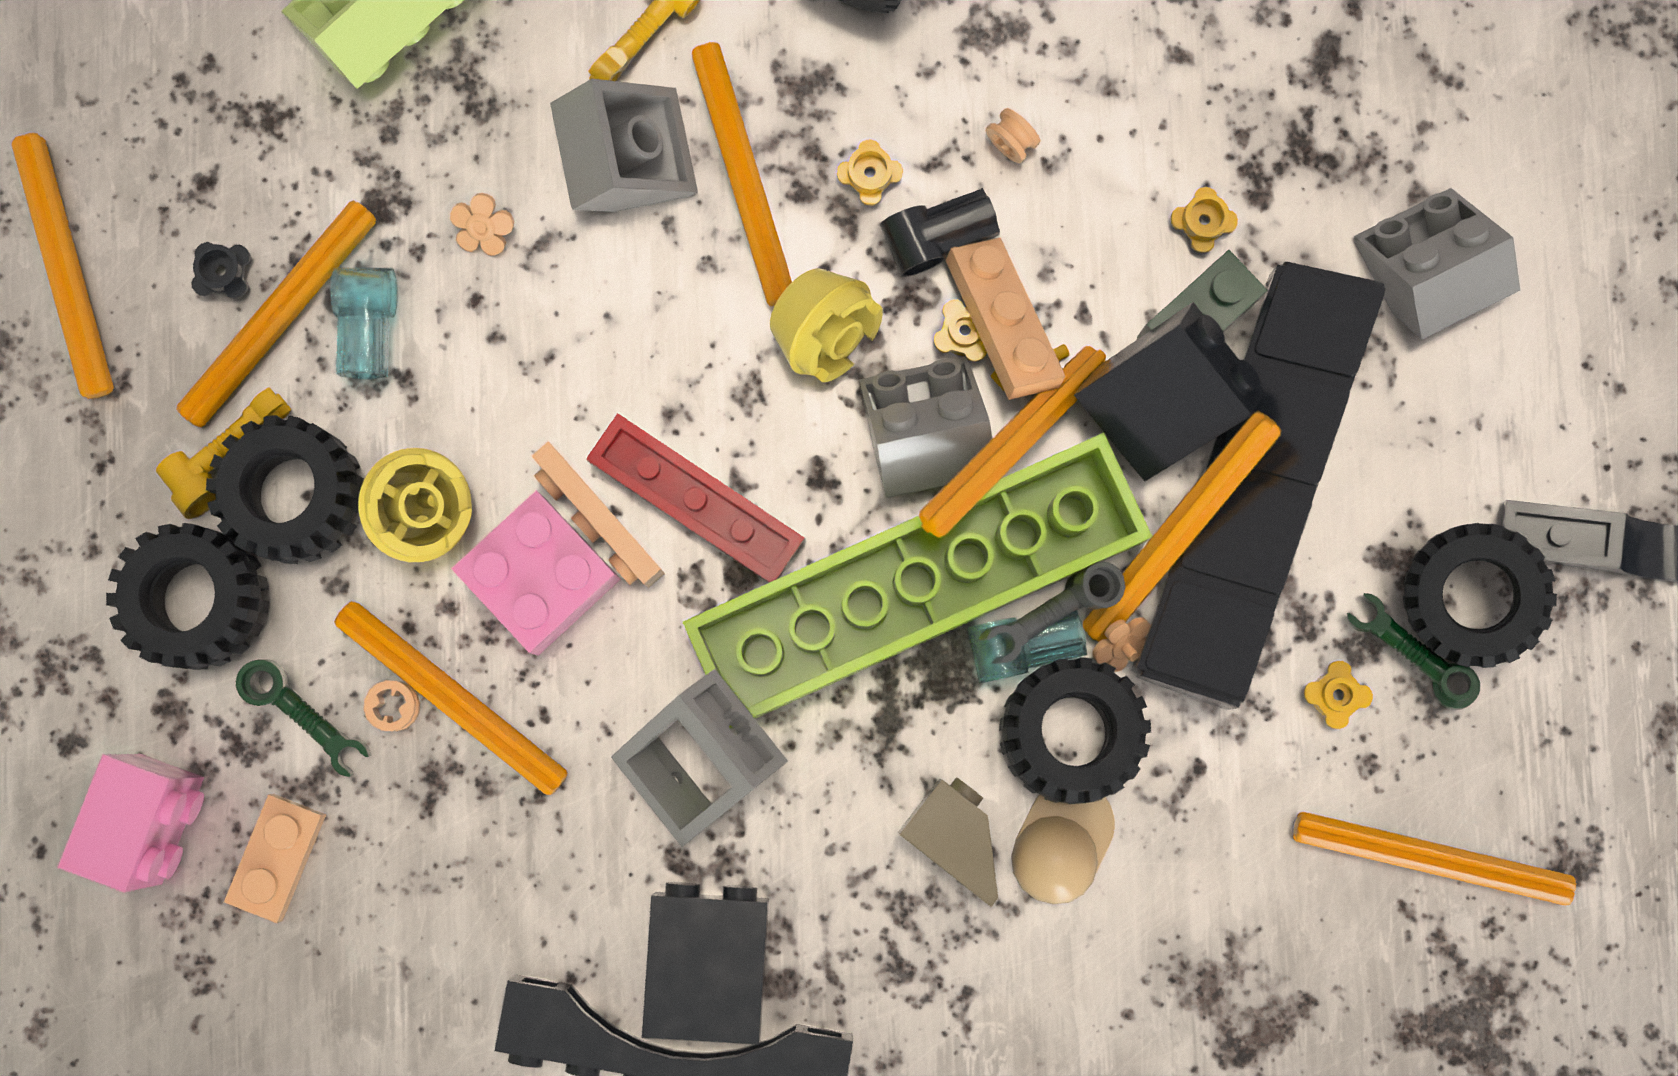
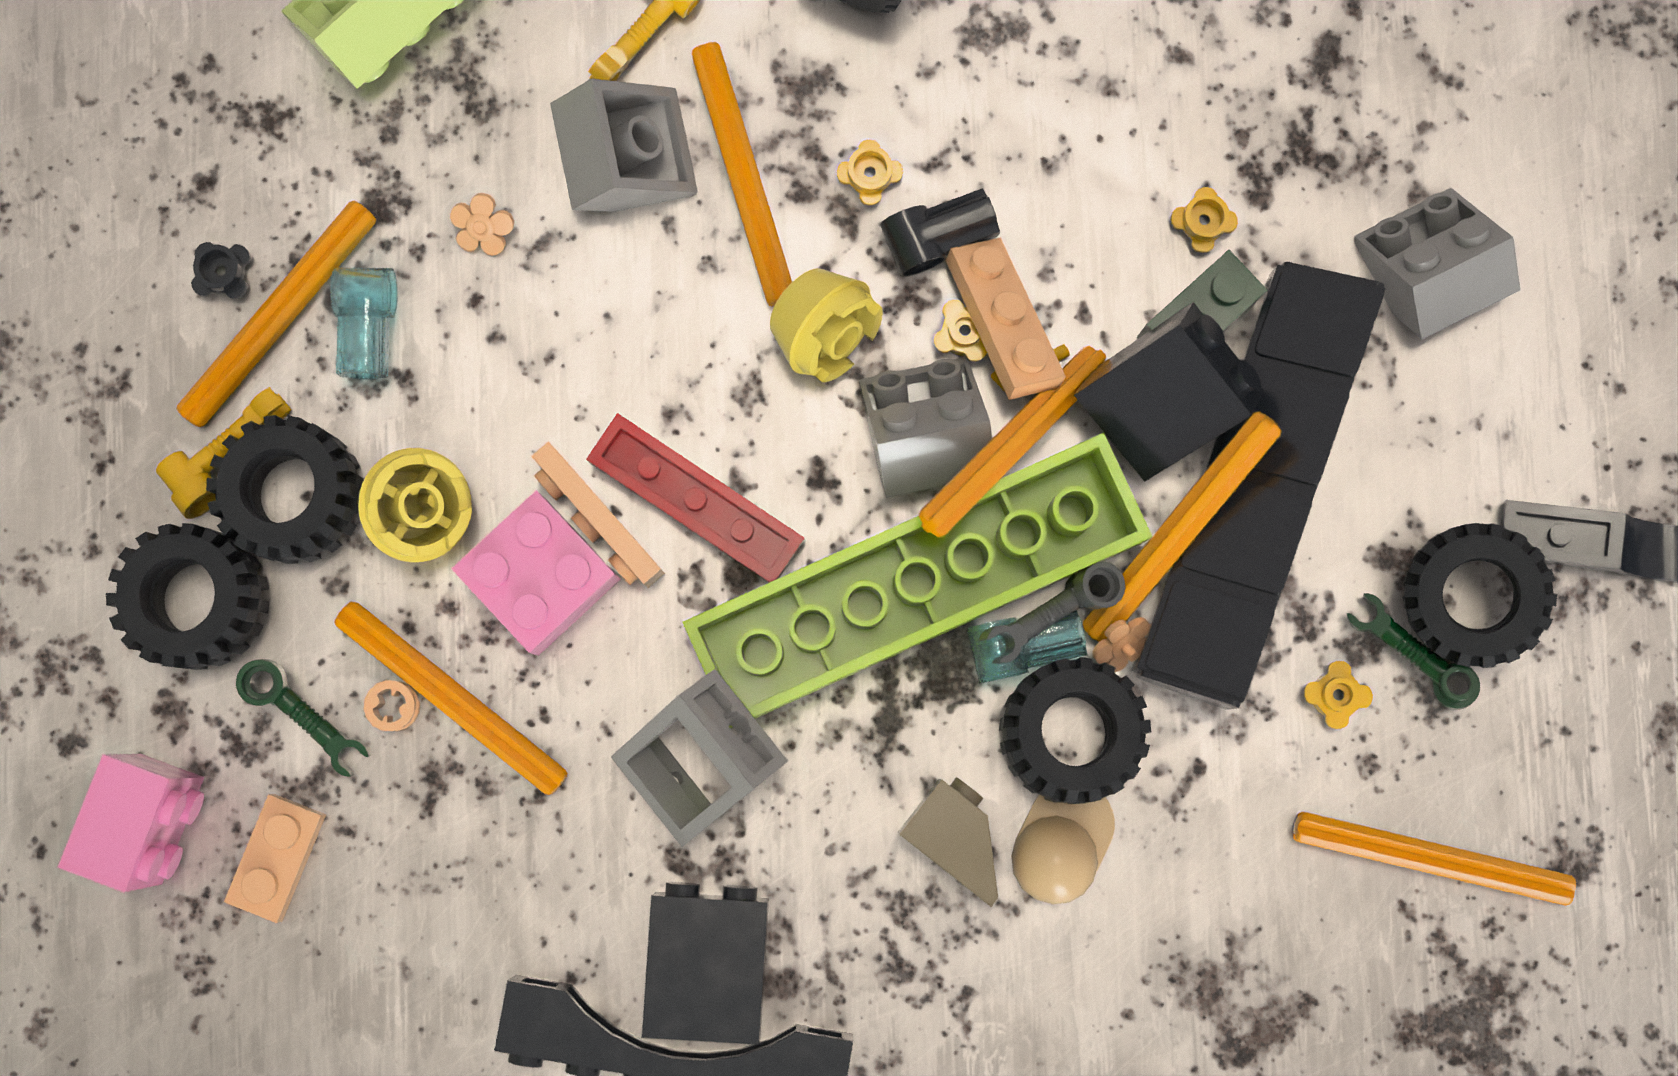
light orange axle [11,133,114,399] -> none
light nougat bush [985,108,1041,163] -> none

